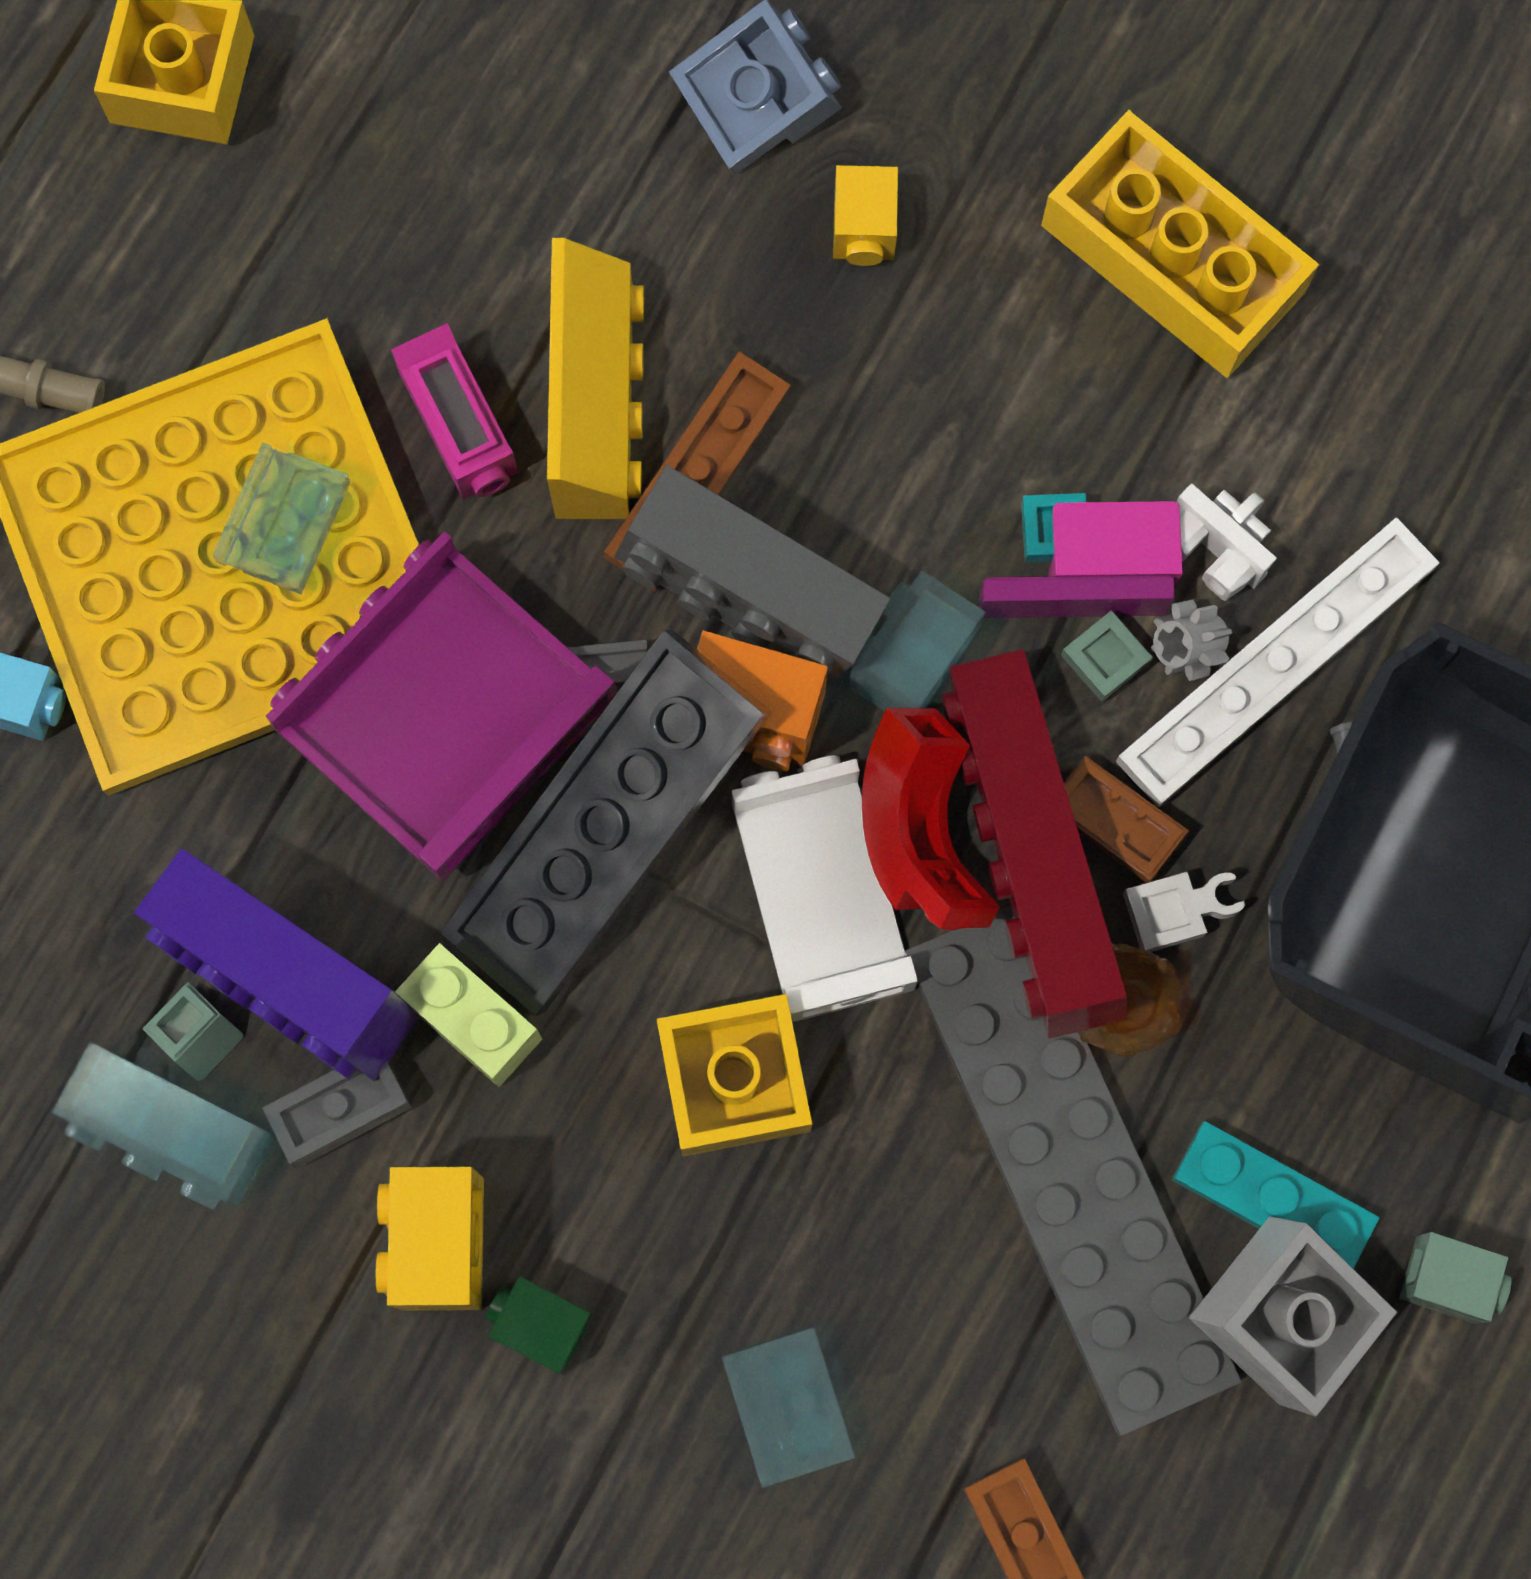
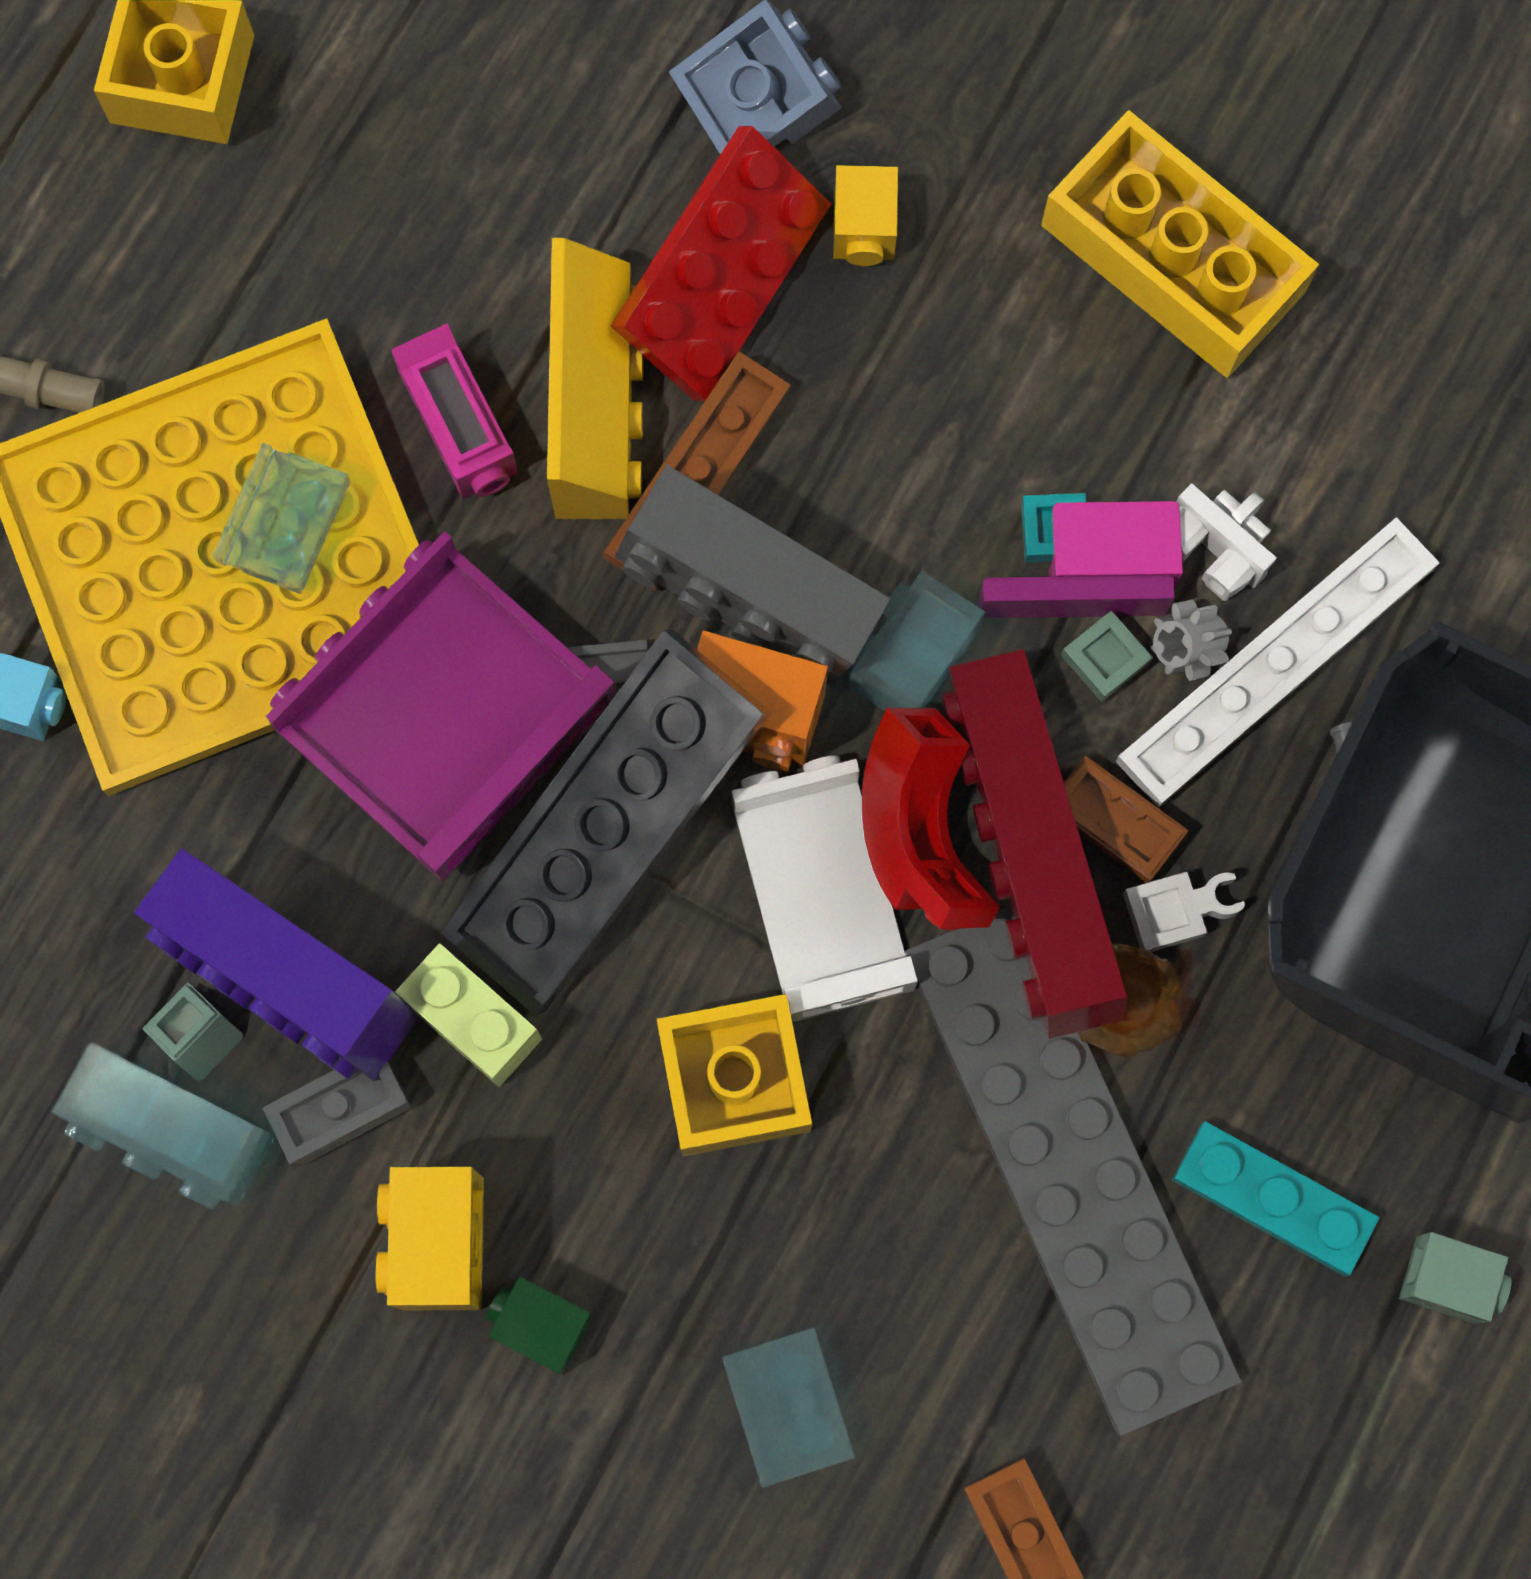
light grey brick [1189,1216,1397,1417] -> none
none -> red plate [611,126,831,402]

